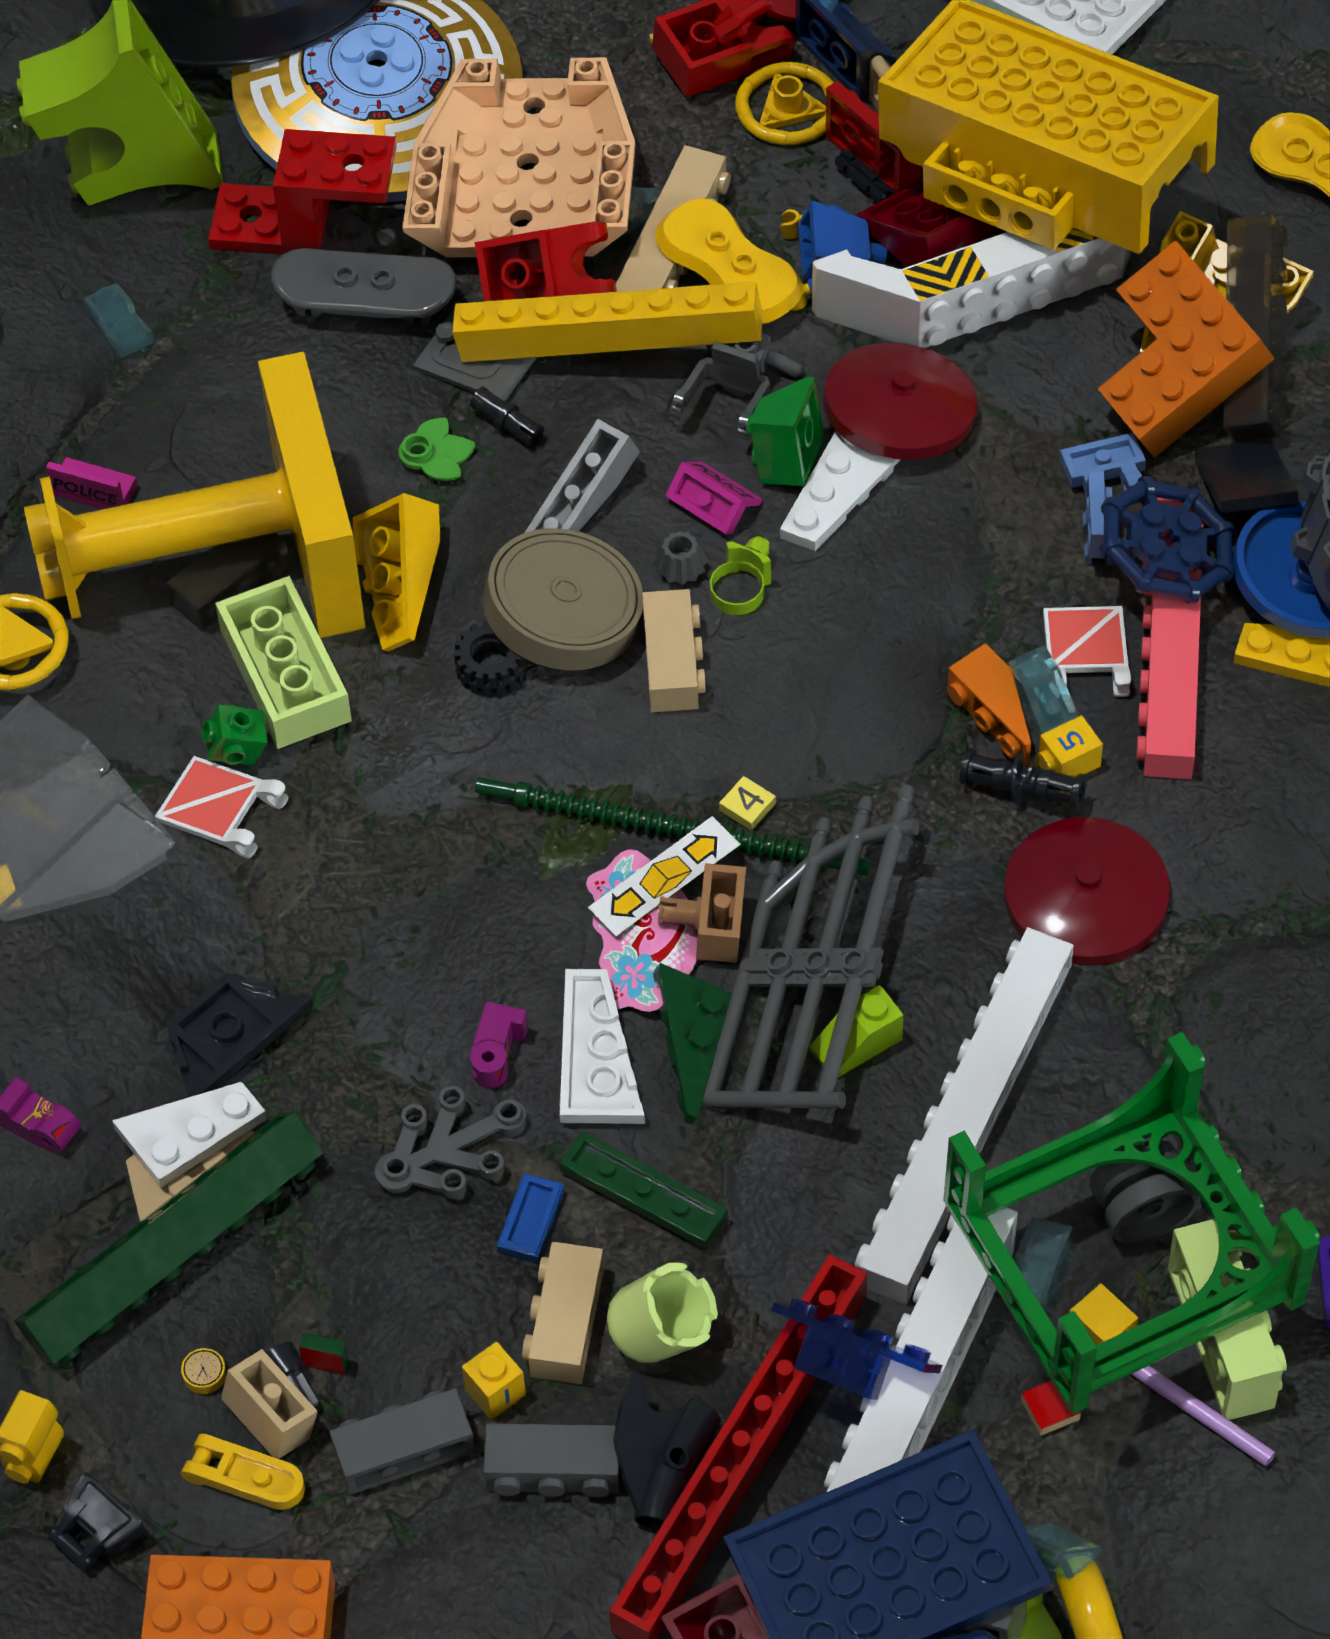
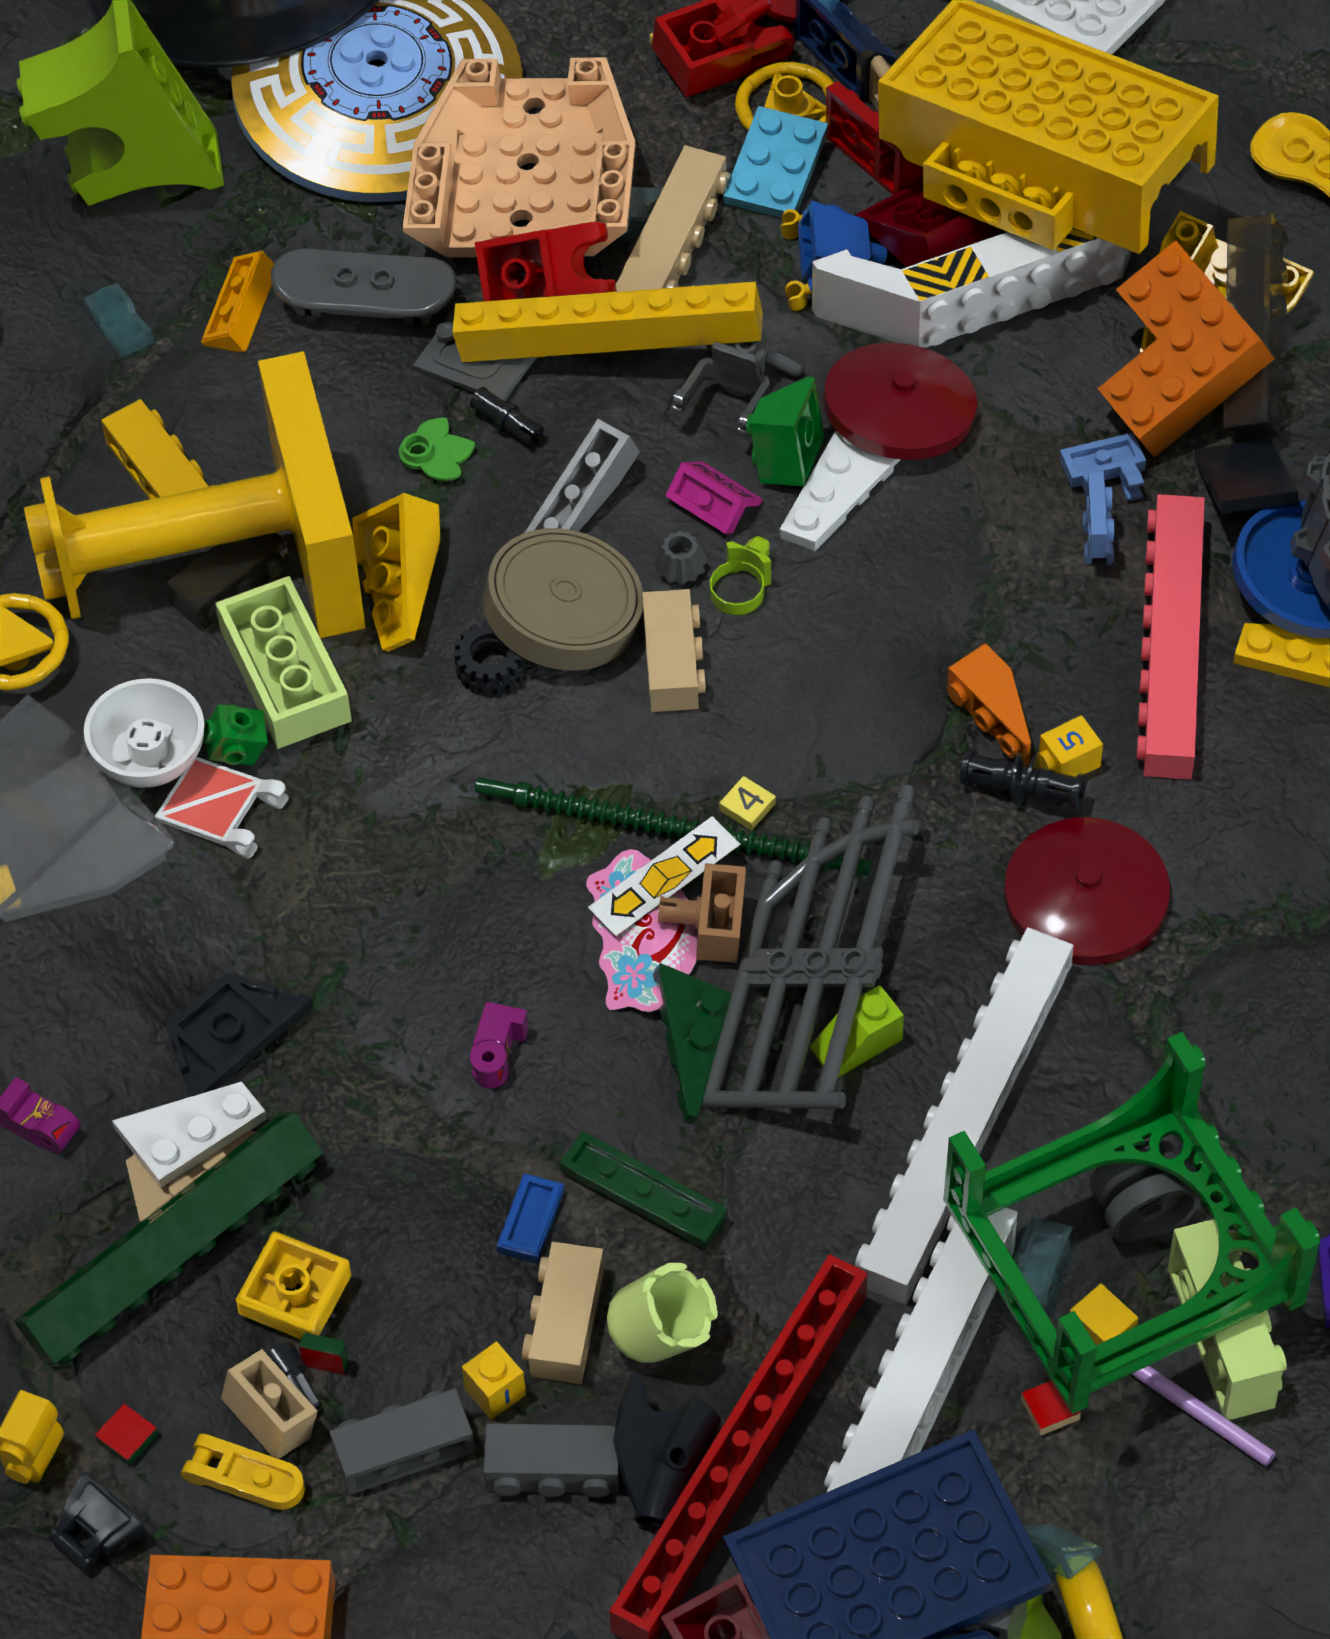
dark pink panel [46,457,138,509] -> none
tile [181,1348,226,1394] -> none
red bracket [208,129,397,254] -> none
dark grey plant [375,1086,527,1199] -> none
white wing [560,969,645,1124] -> none
yellow plate [655,198,803,324] -> none
clear blue bracket [771,1298,943,1400] -> none
black axle [835,149,895,203] -> none
clear light blue slope [1008,645,1079,734] -> none
coral flag [1043,606,1131,699] -> none
dark blue plate [1100,476,1235,604] -> none
none -> white piece [84,678,204,787]
none -> red tile [95,1403,159,1466]
none -> yellow brick [101,399,214,499]
none -> light orange slope [201,251,274,352]
none -> yellow brick [236,1232,351,1339]
none -> medium azure plate [723,106,829,218]

